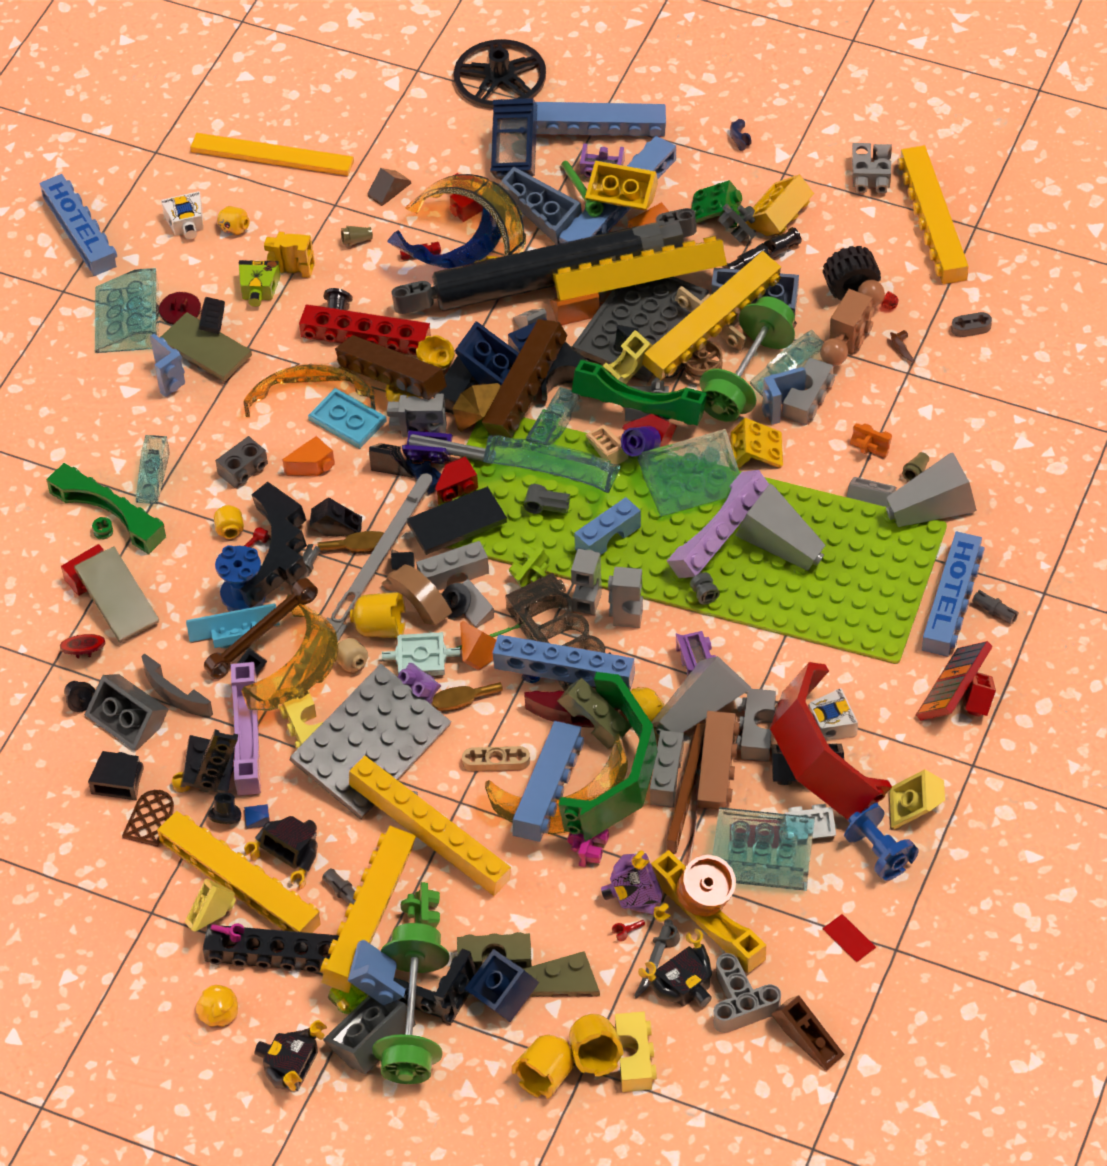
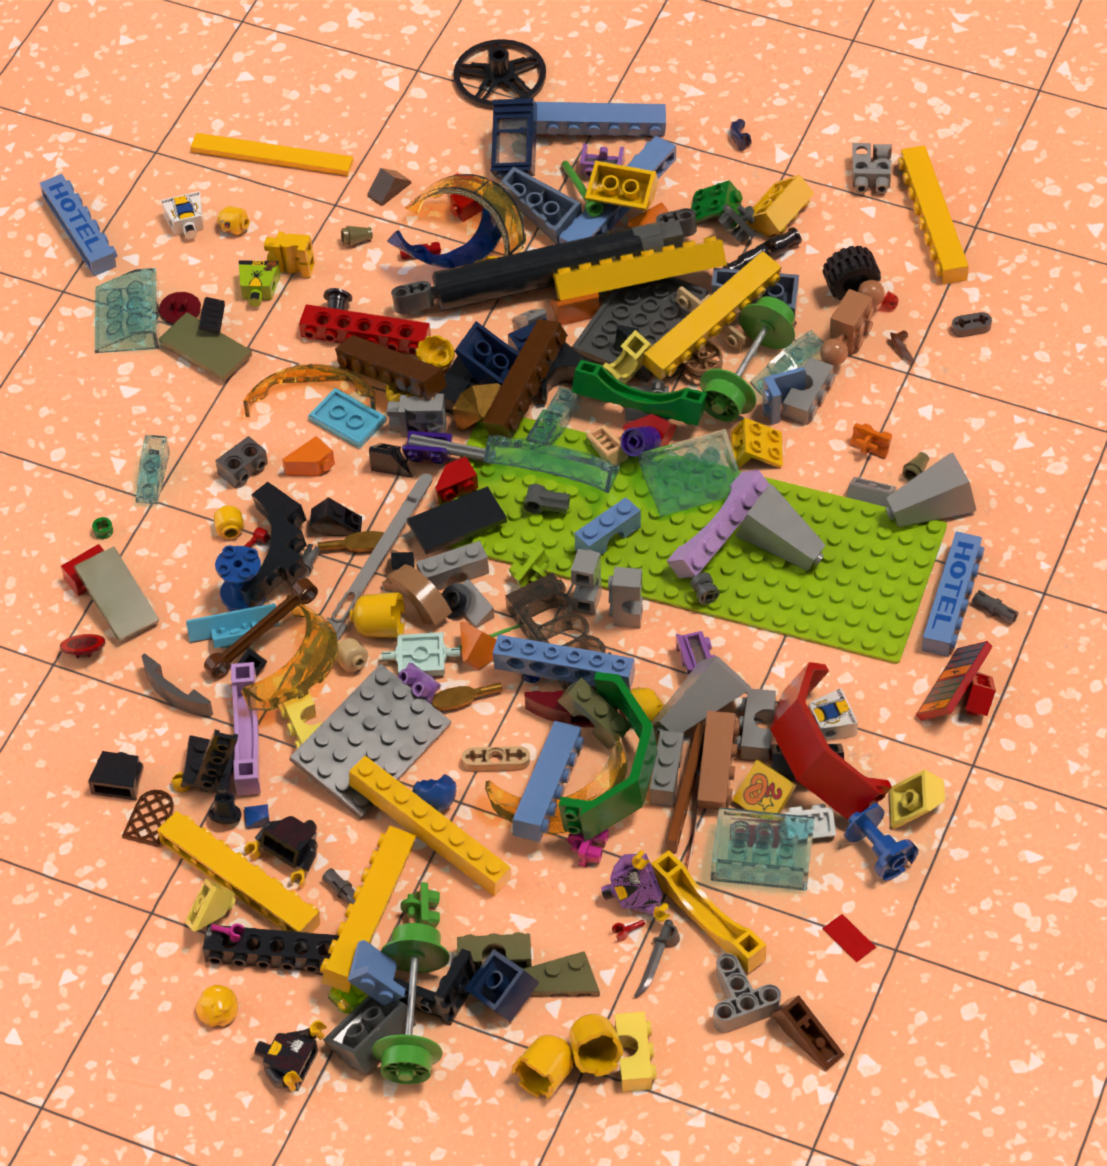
green arch [46,463,166,554] -> none
black piece [64,681,95,712] -> none
dark grey slope [84,674,169,751] -> none
medium blue bracket [150,334,185,397] -> none
dark blue slope [405,460,441,495] -> none
black torso [638,929,712,1007] -> none
wheel [676,855,736,917] -> none
none -> blue hair [412,774,457,812]
none -> yellow tile [732,759,797,825]

